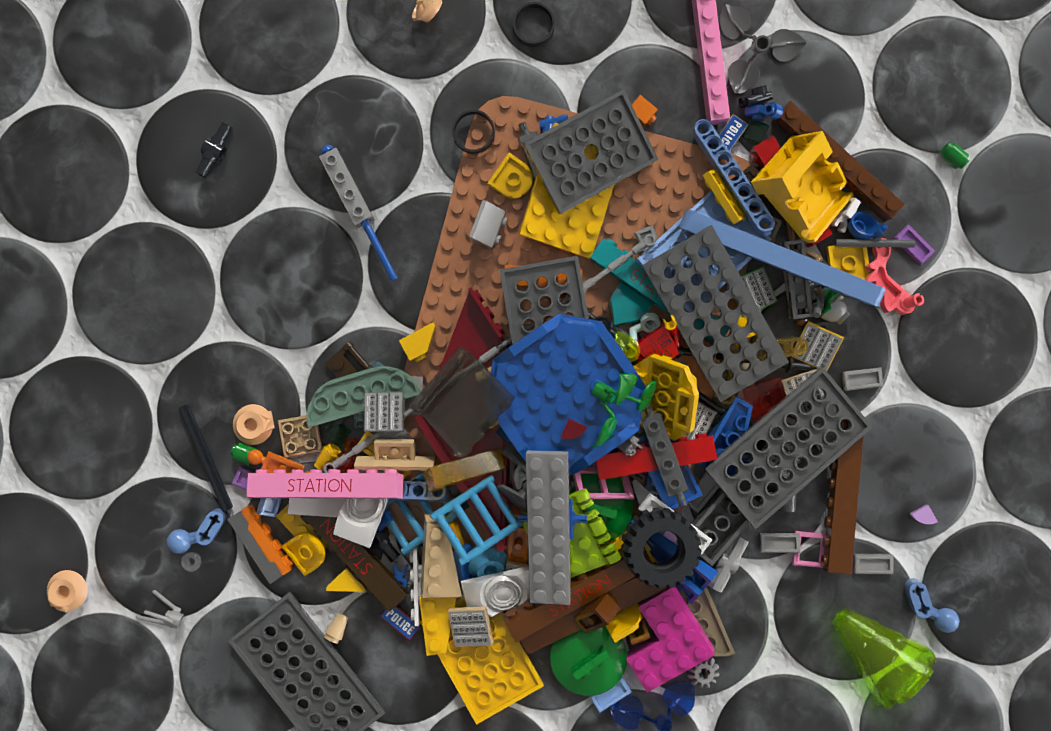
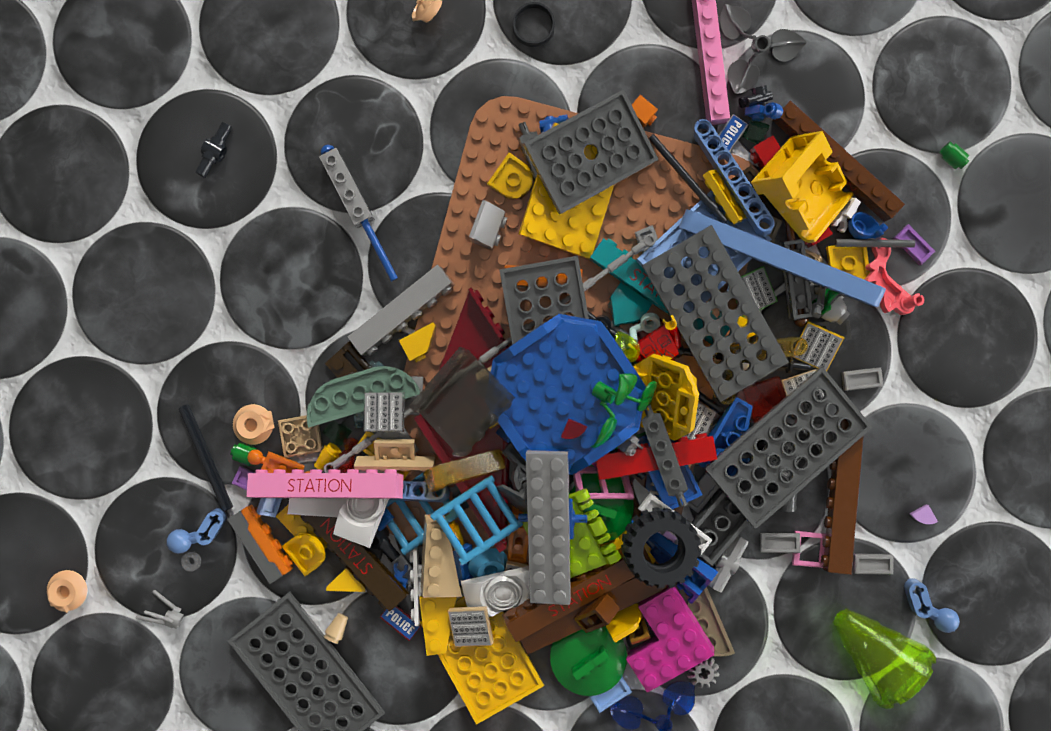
black tyre [452,109,495,154] -> none
none -> light grey brick [348,264,455,356]
none -> black bar [648,134,728,224]

